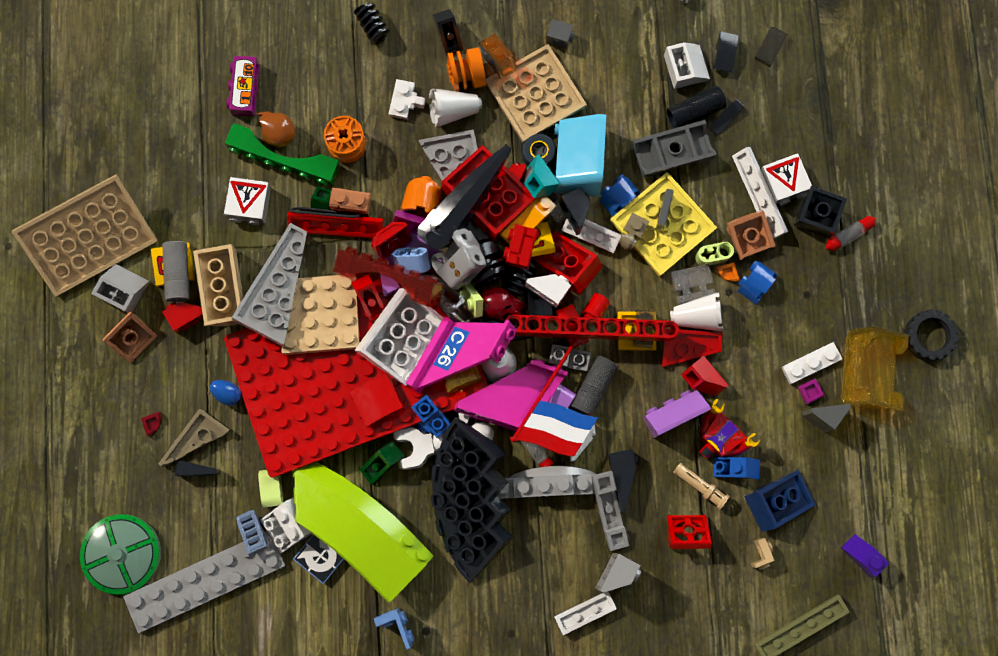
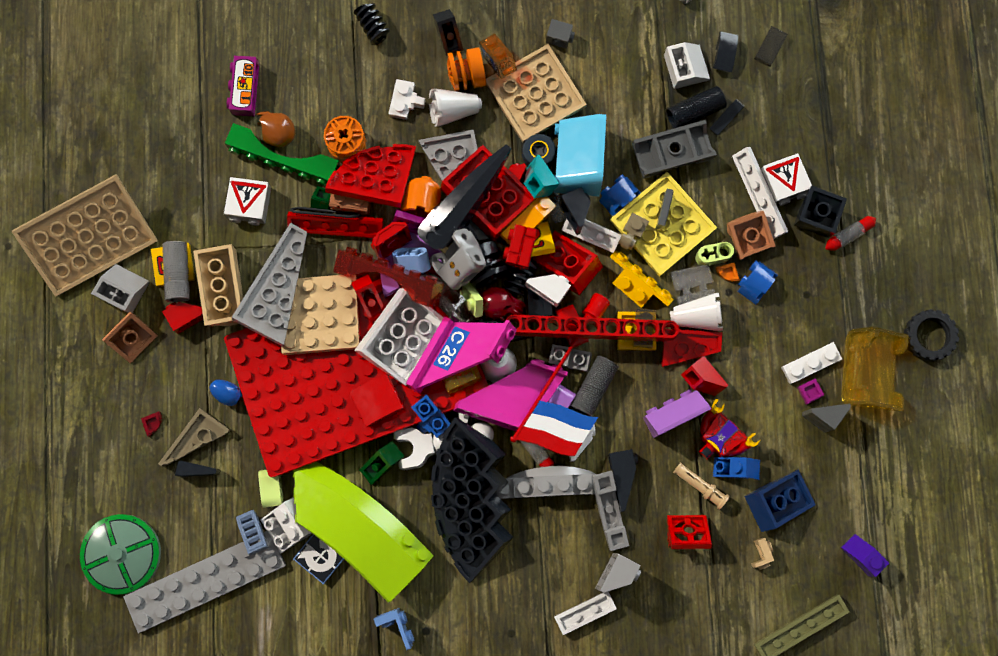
none -> red plate [325,144,416,208]
none -> yellow bracket [610,251,674,308]

